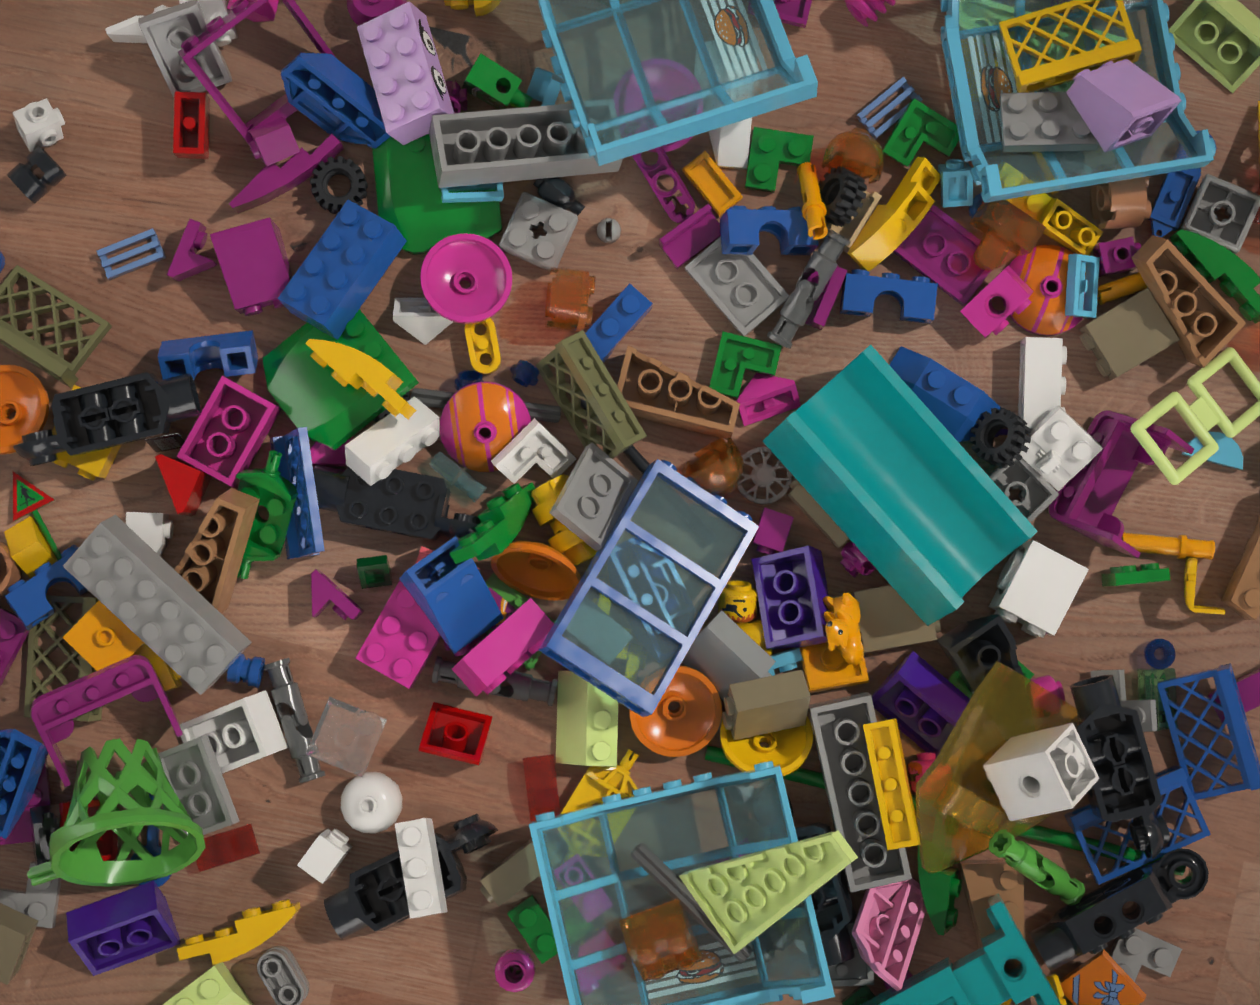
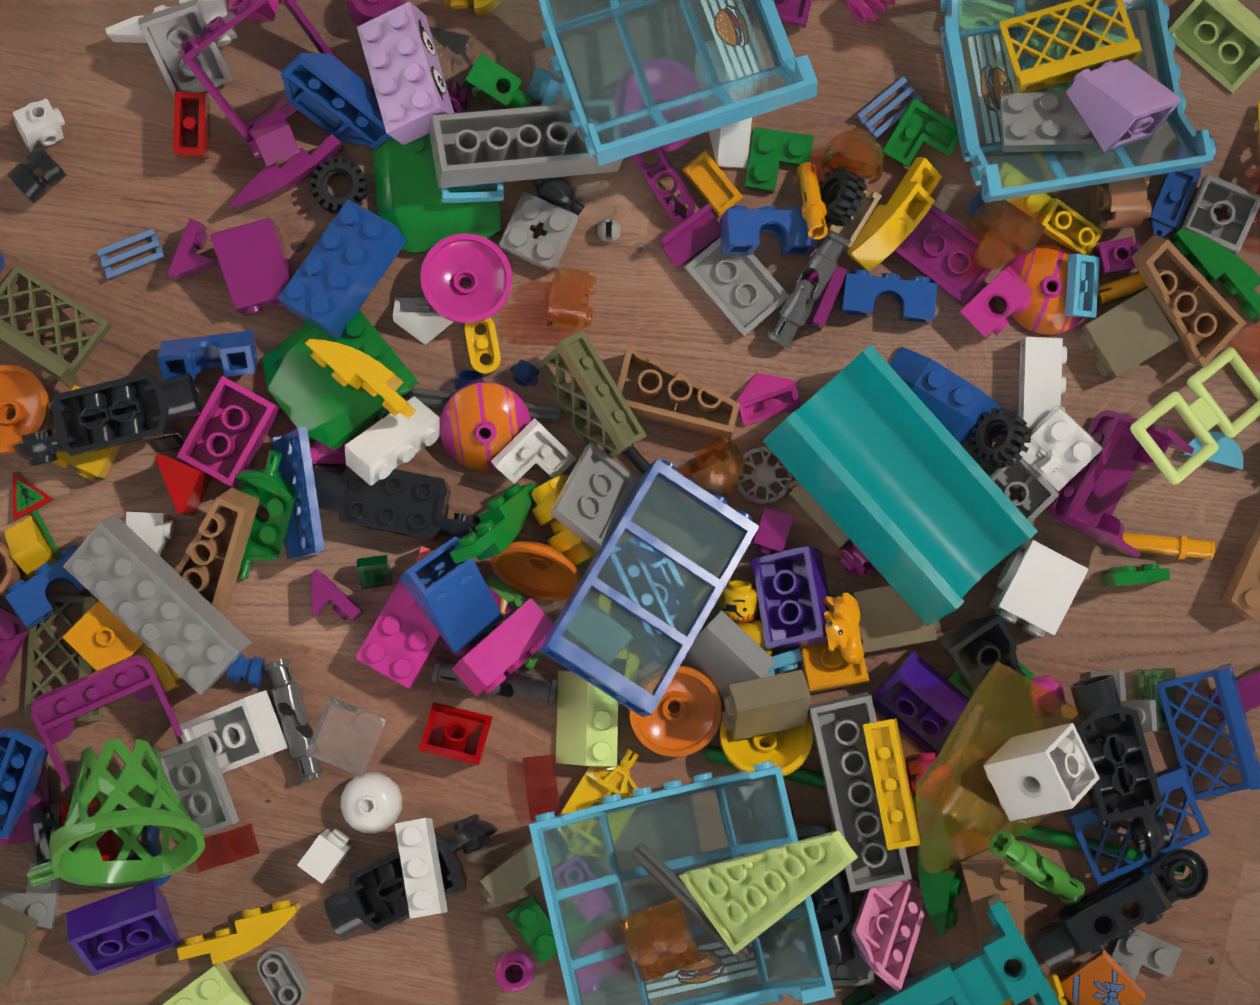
clear light blue axle [430,452,487,502] -> none
blue arch [585,283,653,363] -> none
green plate [709,331,782,399] -> none
medium azure bracket [938,159,973,208] -> none
clear blue plate [1144,639,1176,669] -> none
yellow piece [1184,557,1225,615] -> none

